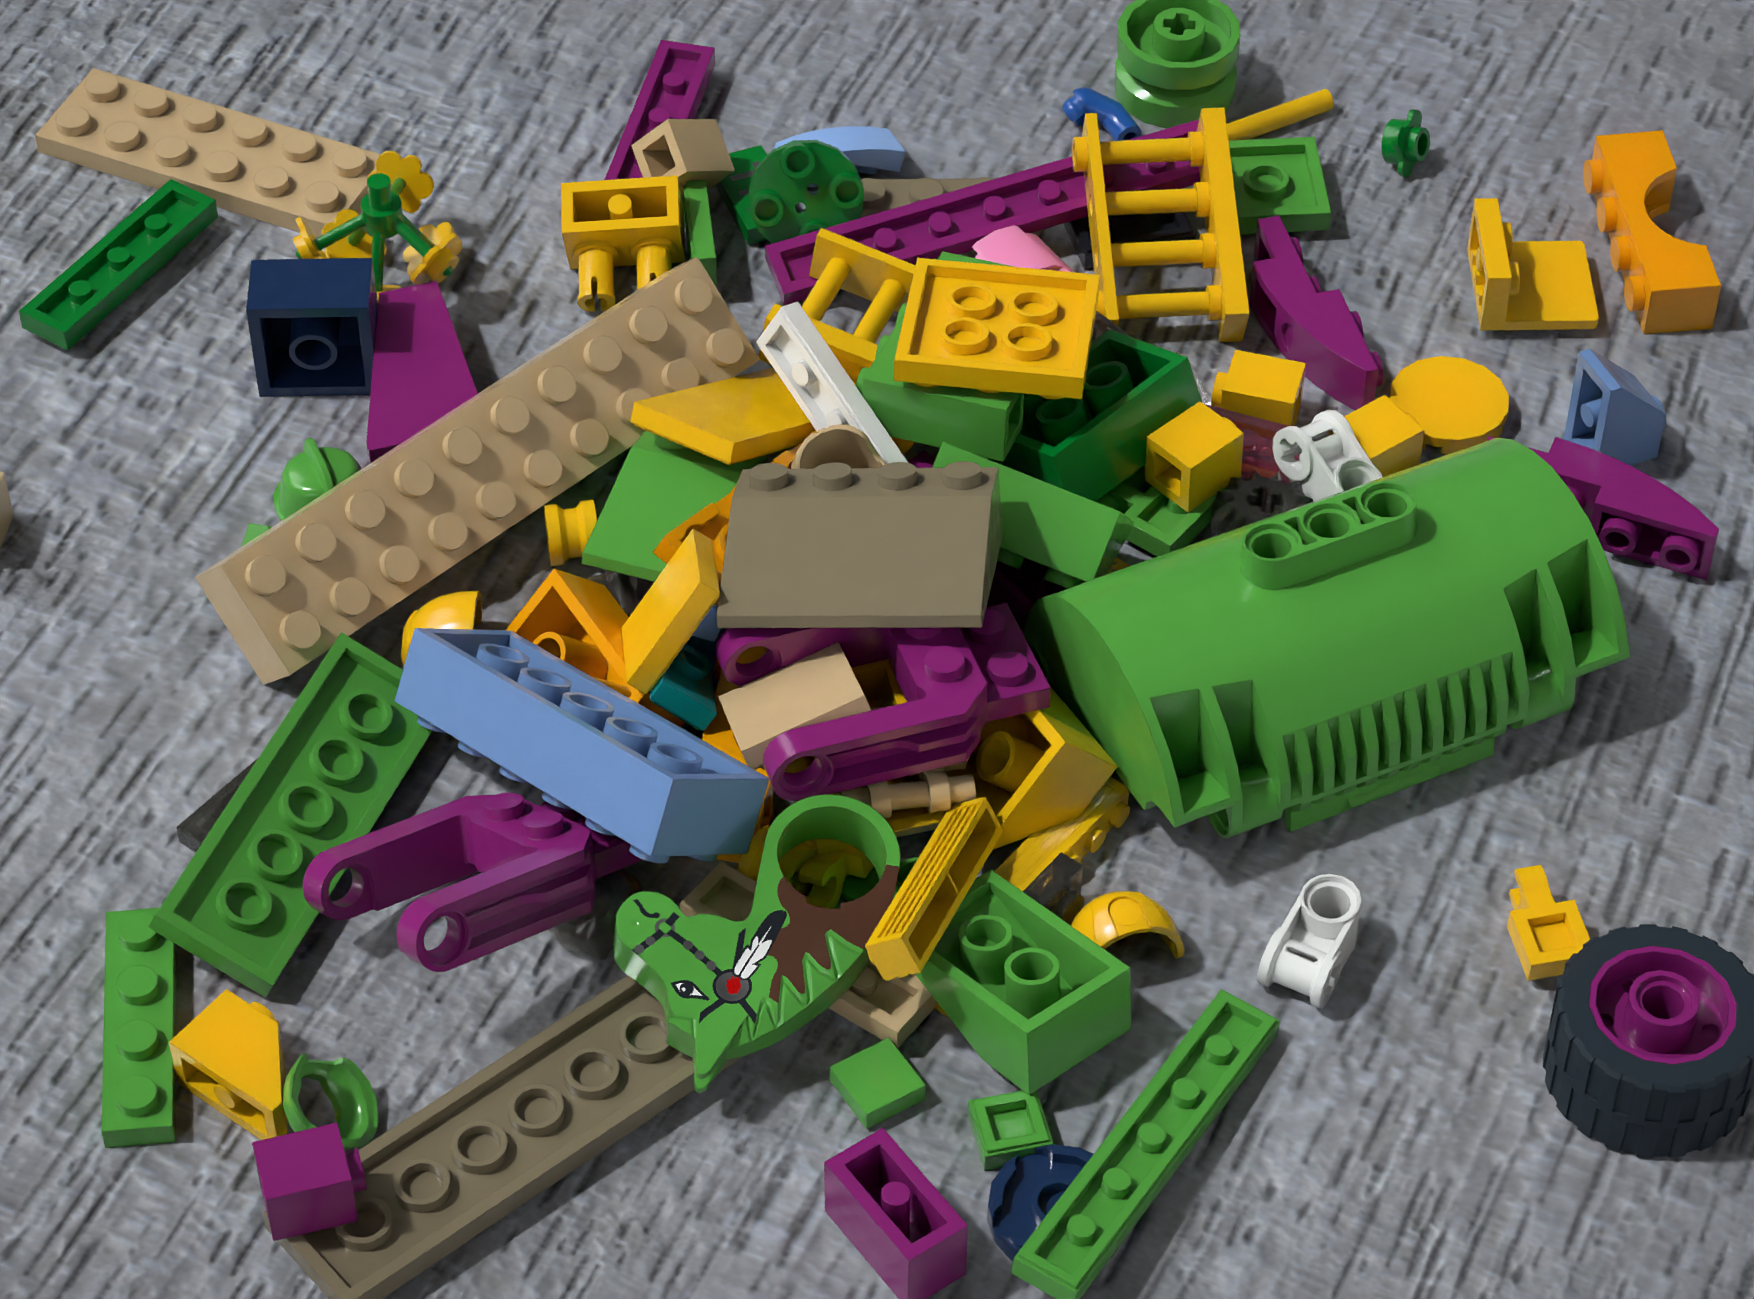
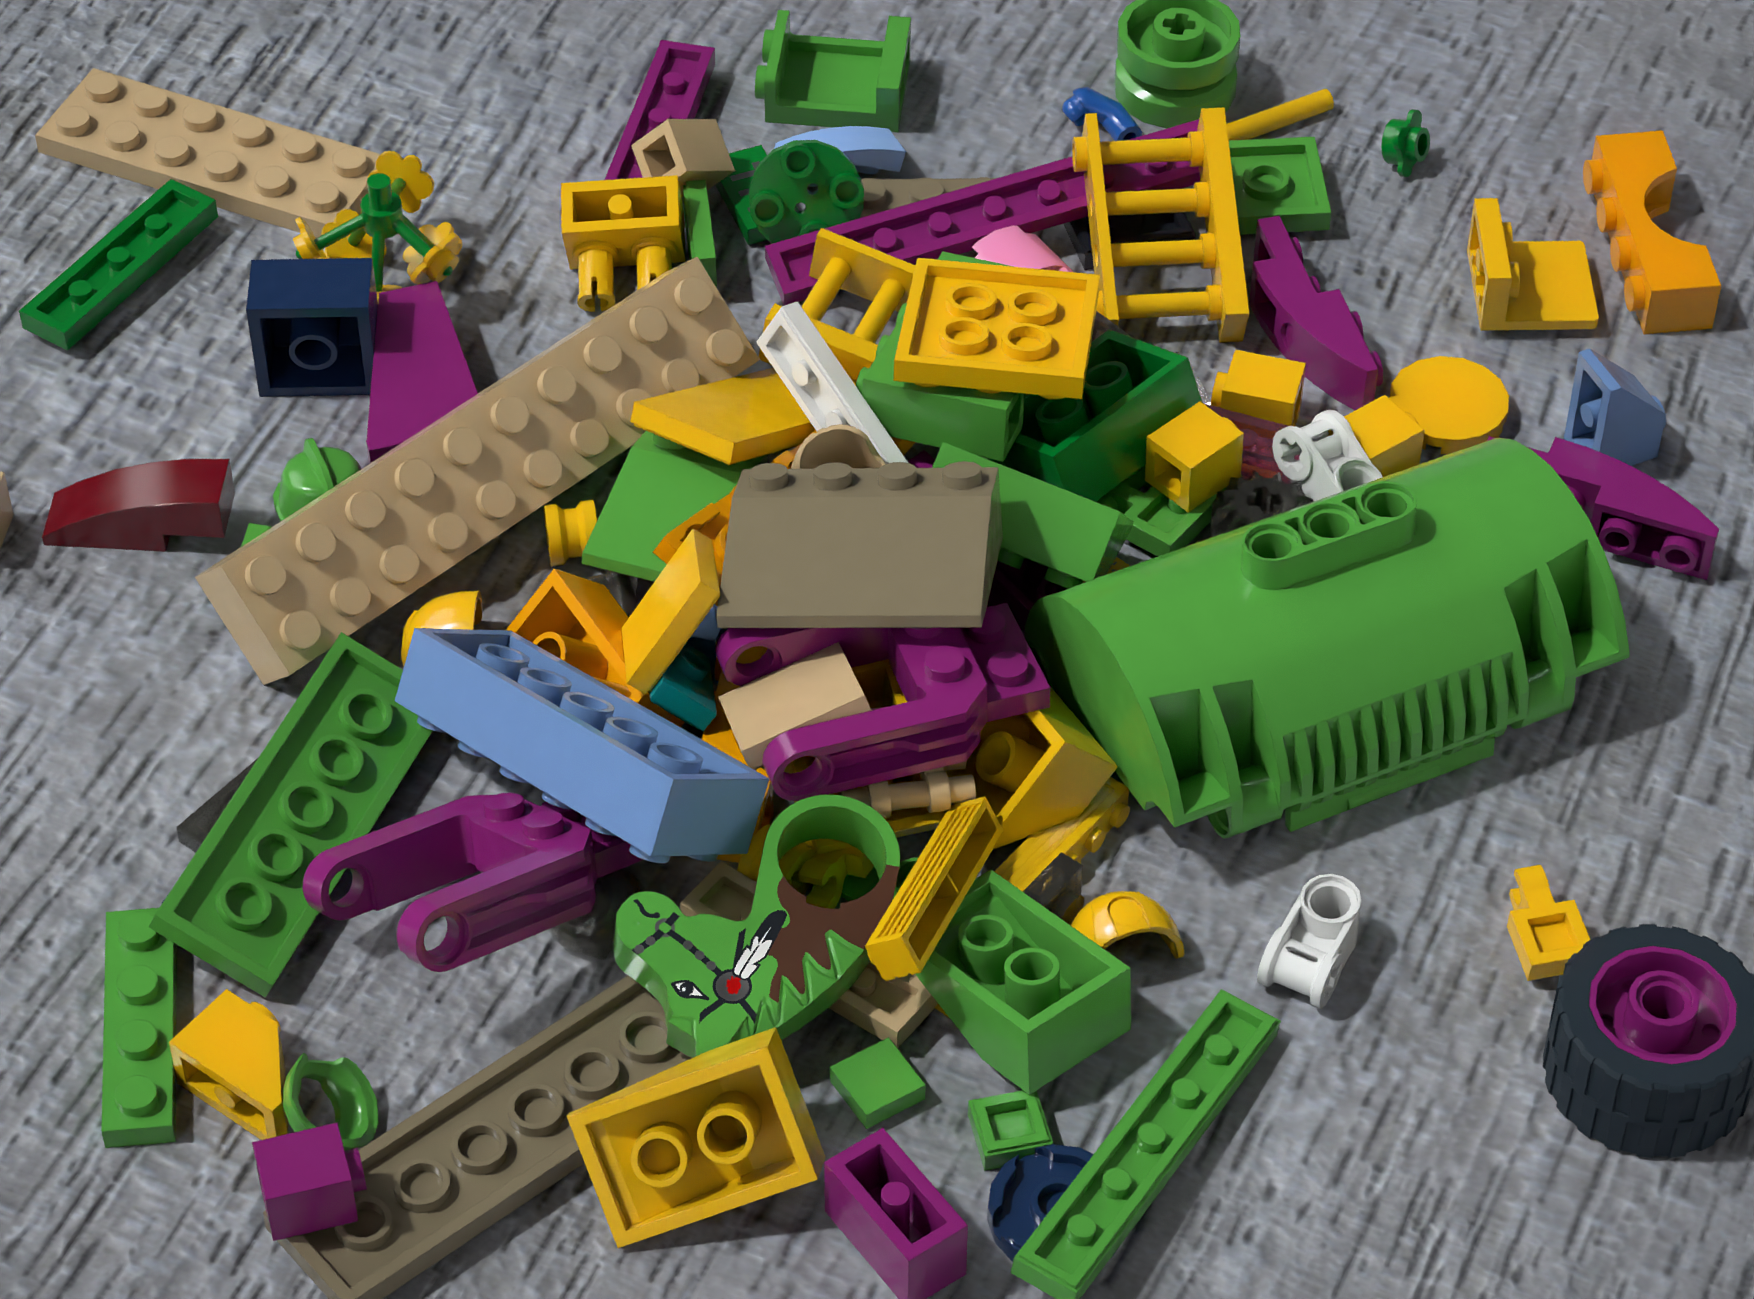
none -> dark red slope [42,459,235,552]
none -> yellow slope [567,1027,826,1248]
none -> bright green panel [755,10,911,133]

